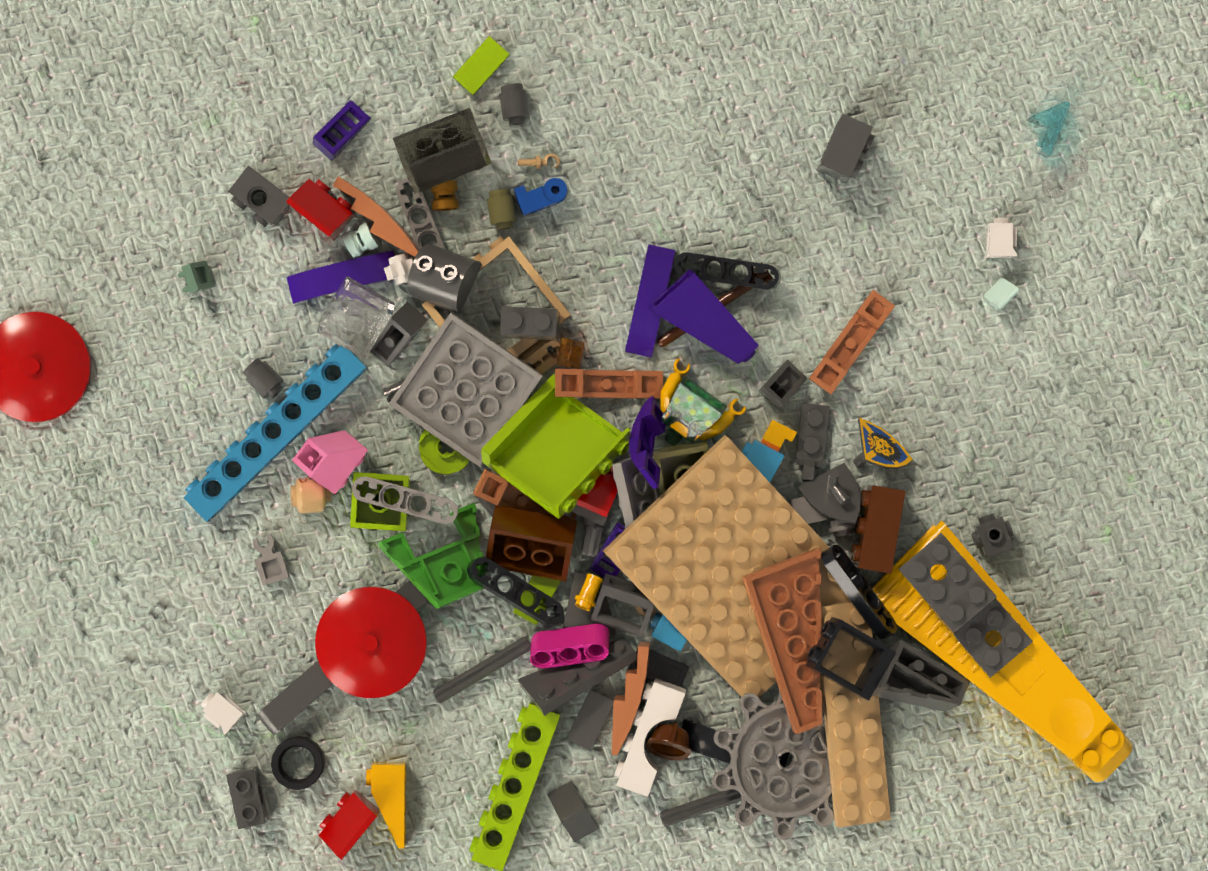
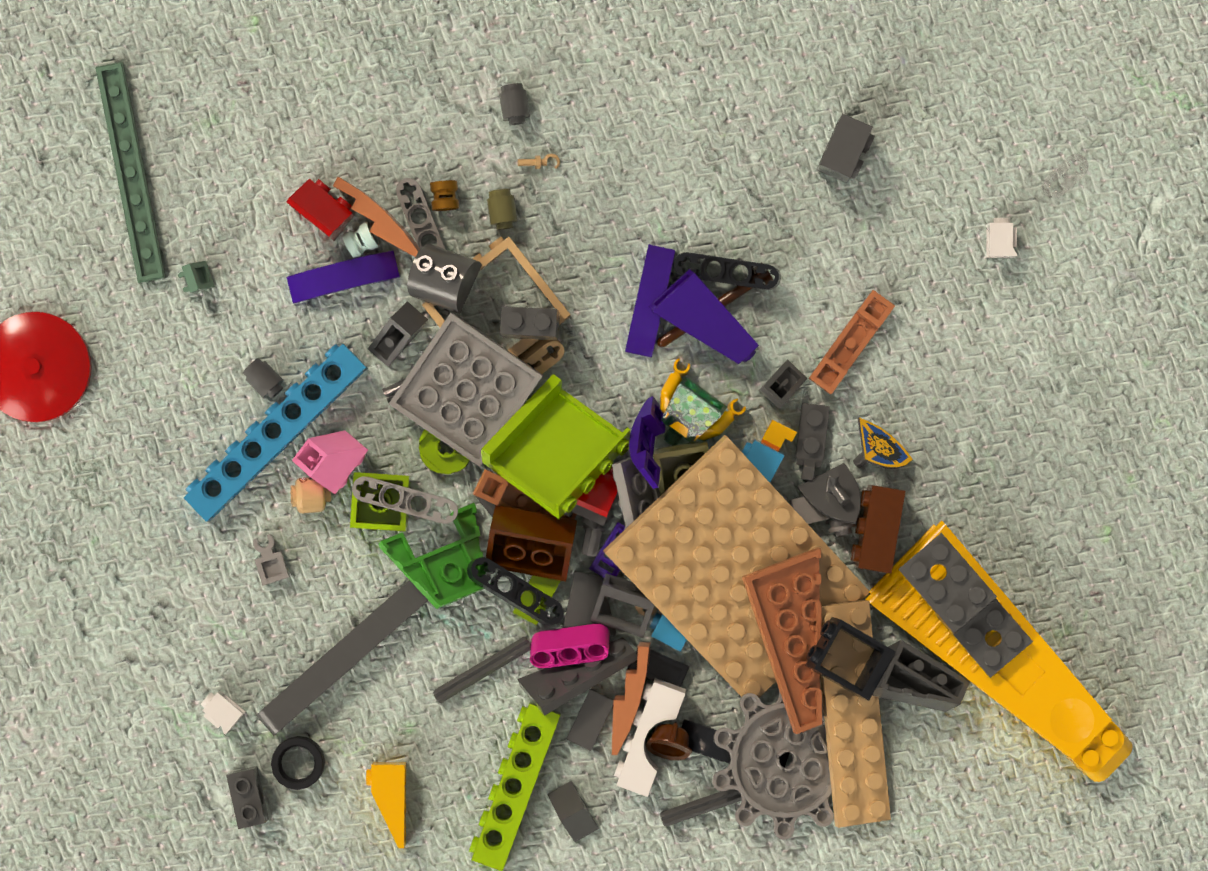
dark grey brick [228,165,291,227] -> none
dark purple slope [312,100,371,161] -> none
red dish [315,586,427,698] -> none
clear brick [317,276,395,359] -> none
red slope [318,790,380,860] -> none
white gear [384,253,415,286] -> none
clear smoke brick [393,108,492,194] -> none
lime tile [452,36,510,96] -> none
blue leg [513,178,567,217] -> none
nougat slope [555,369,663,399] -> none
clear orange tile [556,337,585,369] -> none
yellow pin [574,574,603,611] -> none
black beam [821,544,897,639] -> none
dark grey brick [971,513,1014,558] -> none
light aqua slope [984,278,1019,310] -> none
clear light blue slope [1026,101,1070,158] -> none
none -> sand green tile [95,62,166,284]

